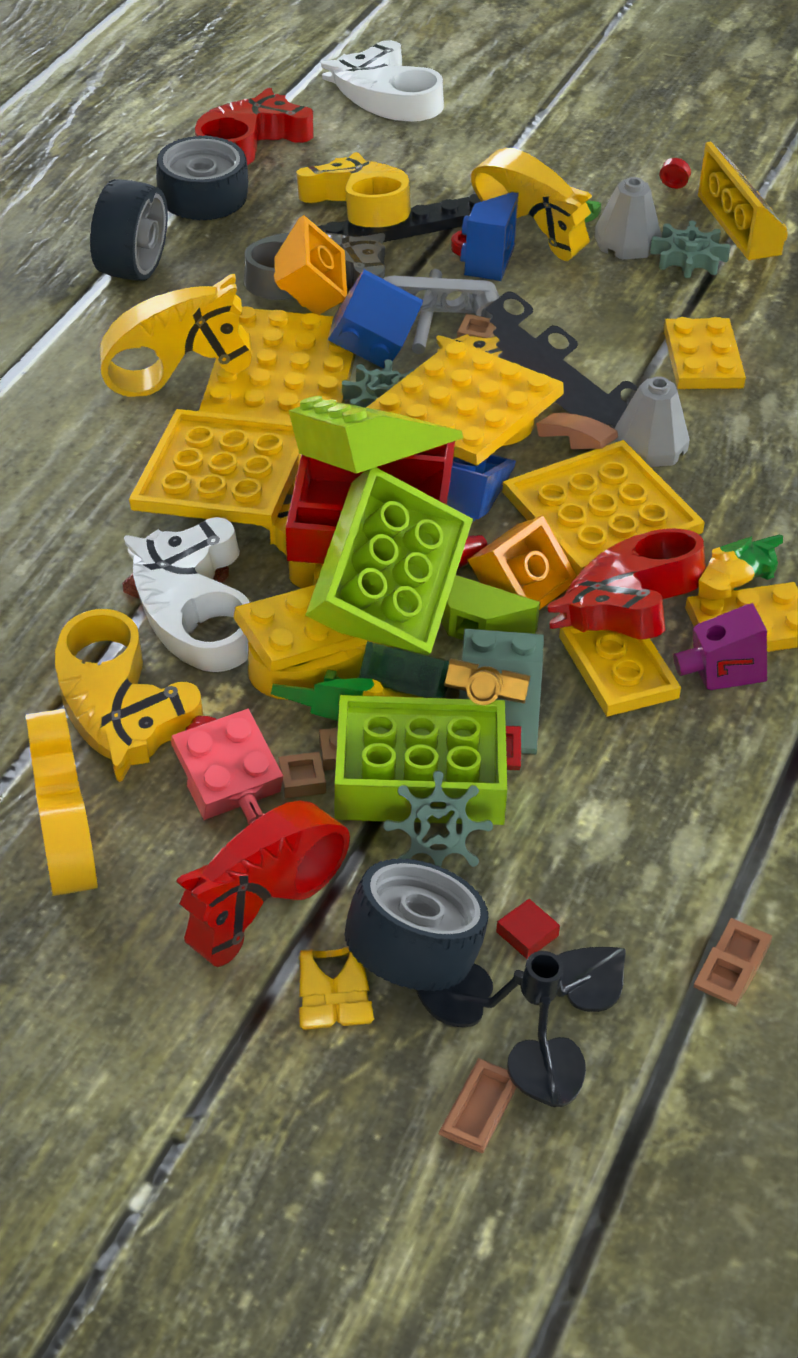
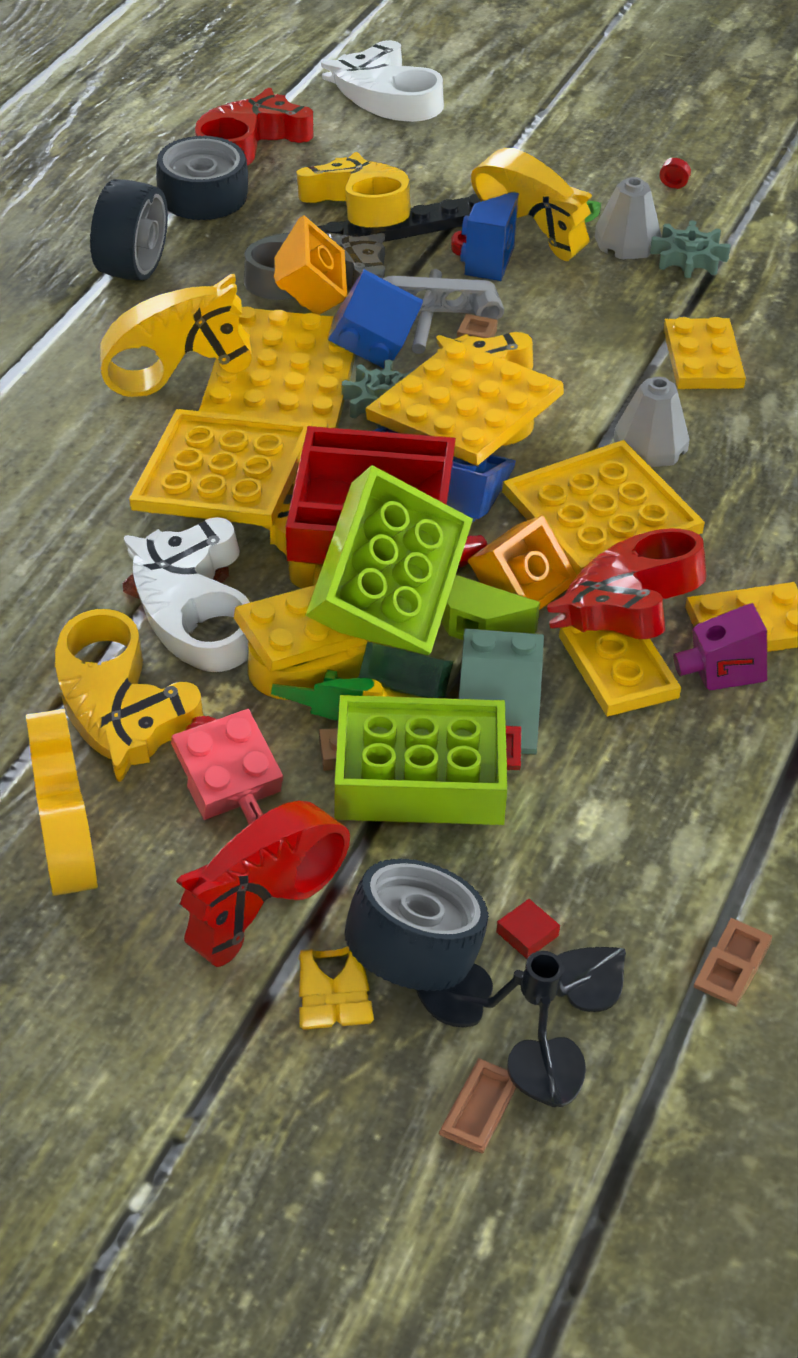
medium nougat tile [278,752,326,799] -> none
lime slope [289,396,463,474] -> none
sand green gear [383,770,493,868] -> none
pearl gold bar [444,658,531,705] -> none
black piece [486,291,639,428] -> none
nougat slope [536,413,618,449] -> none
yellow slope [698,142,788,261] -> none
animal [699,534,783,600] -> none

